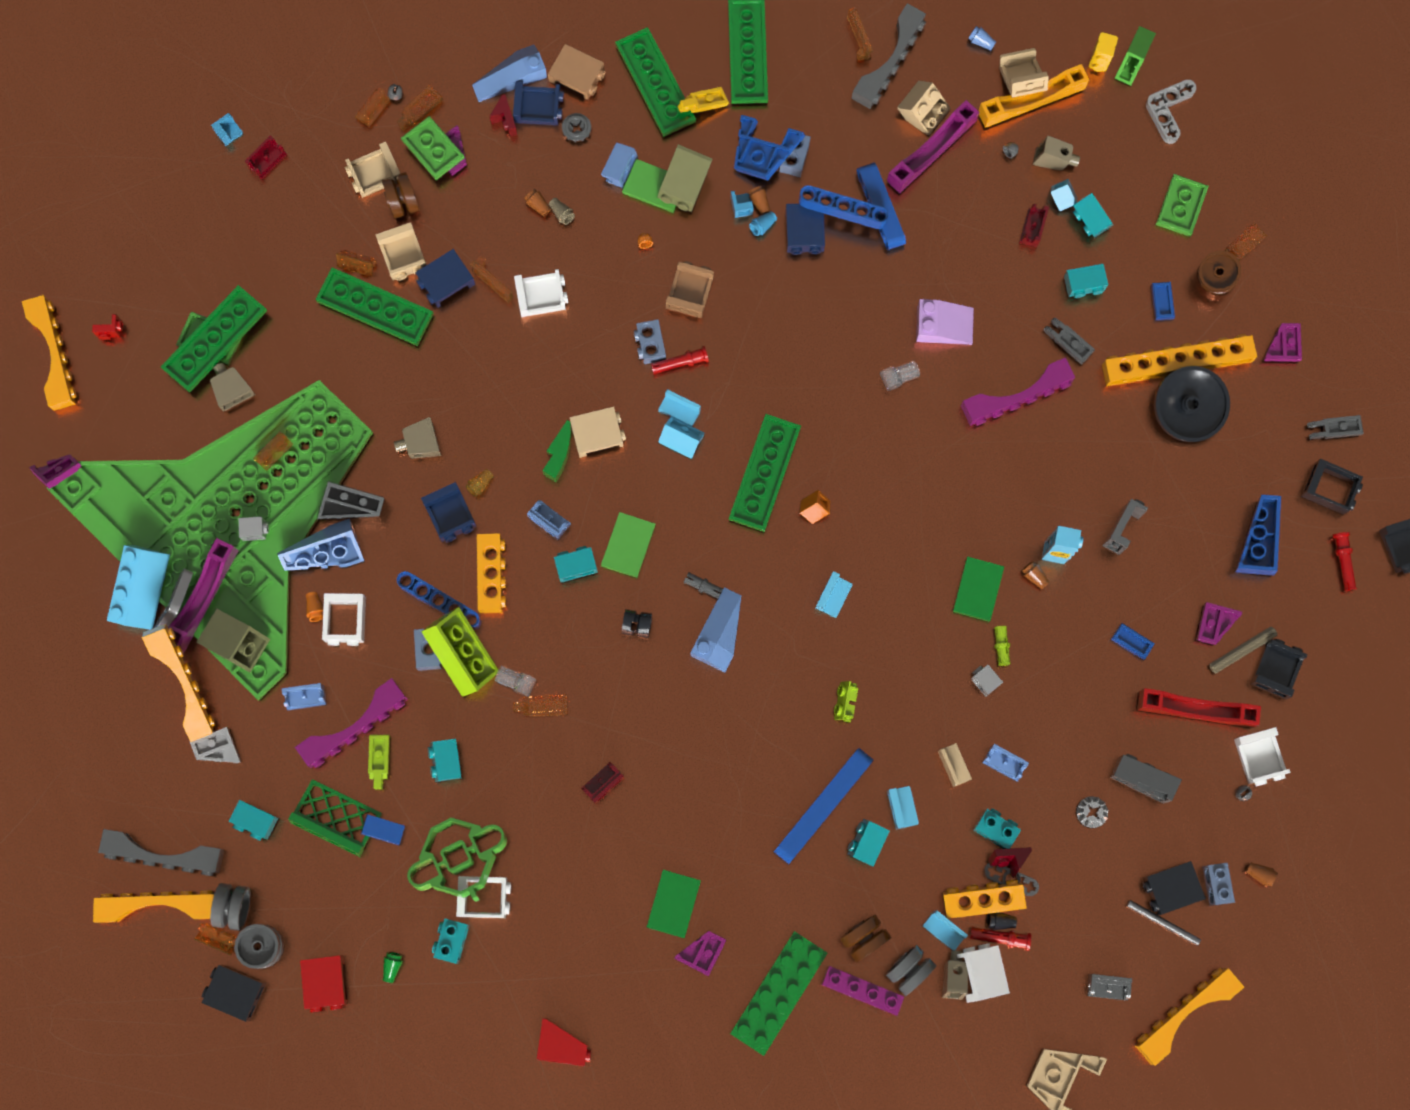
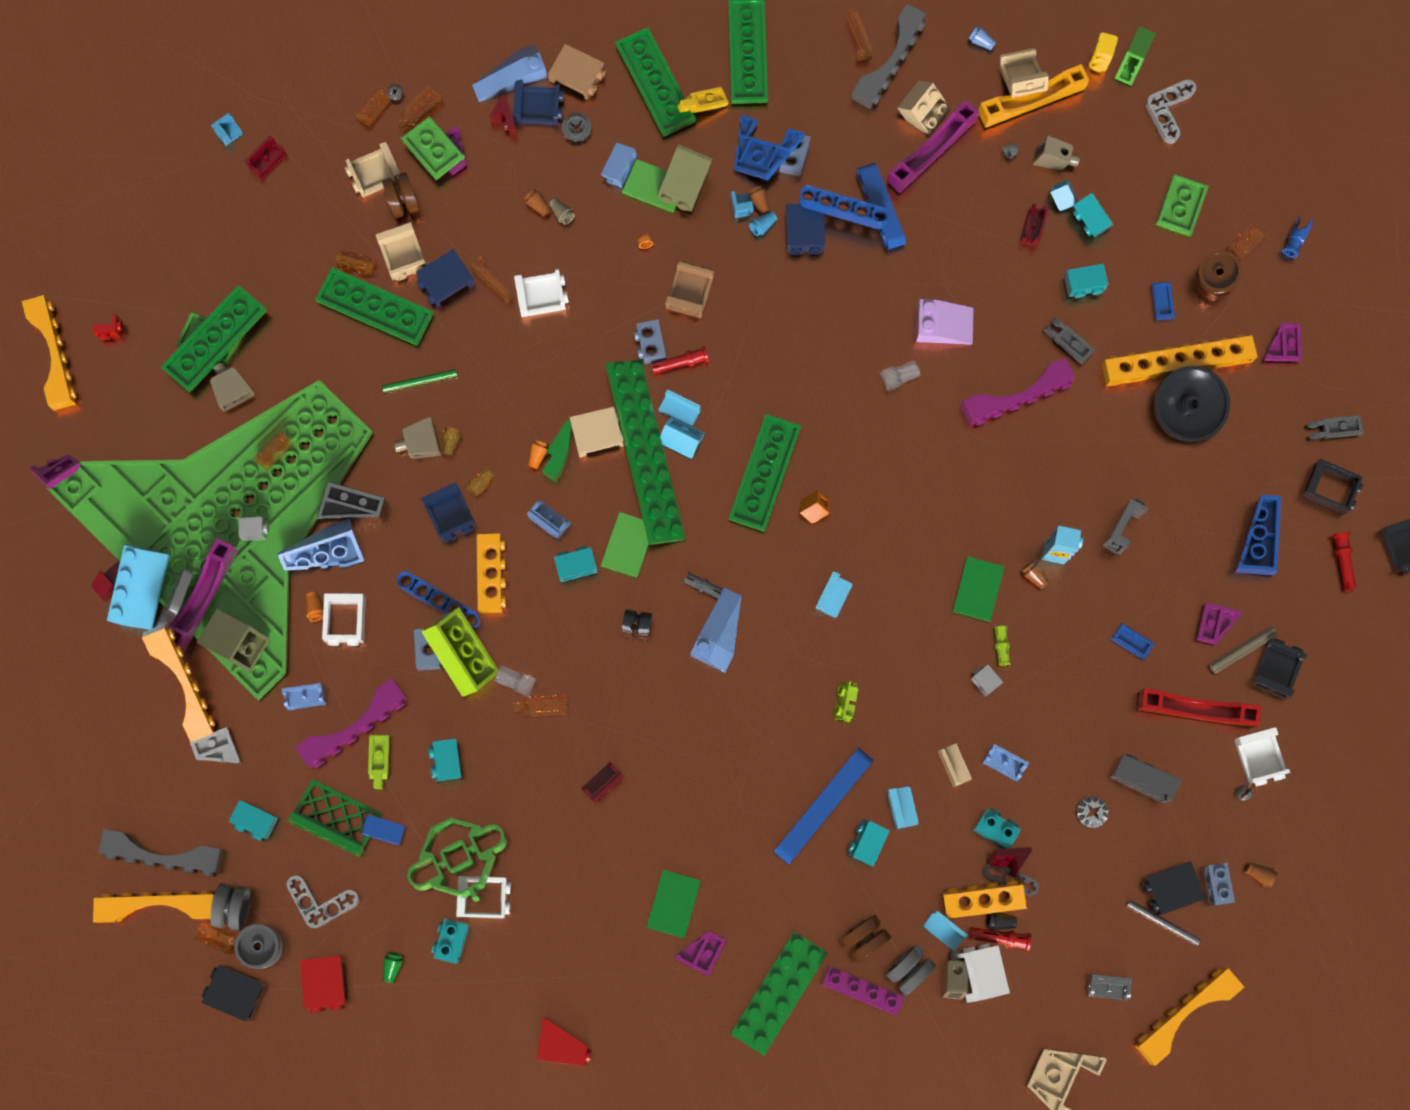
none -> dark red slope [91,560,120,601]
none -> light grey beam [287,875,360,928]
none -> green bar [382,369,457,393]
none -> clear yellow cone [442,427,461,456]
none -> orange cone [528,440,549,469]
none -> green plate [605,360,686,545]
none -> blue piece [1282,217,1313,258]

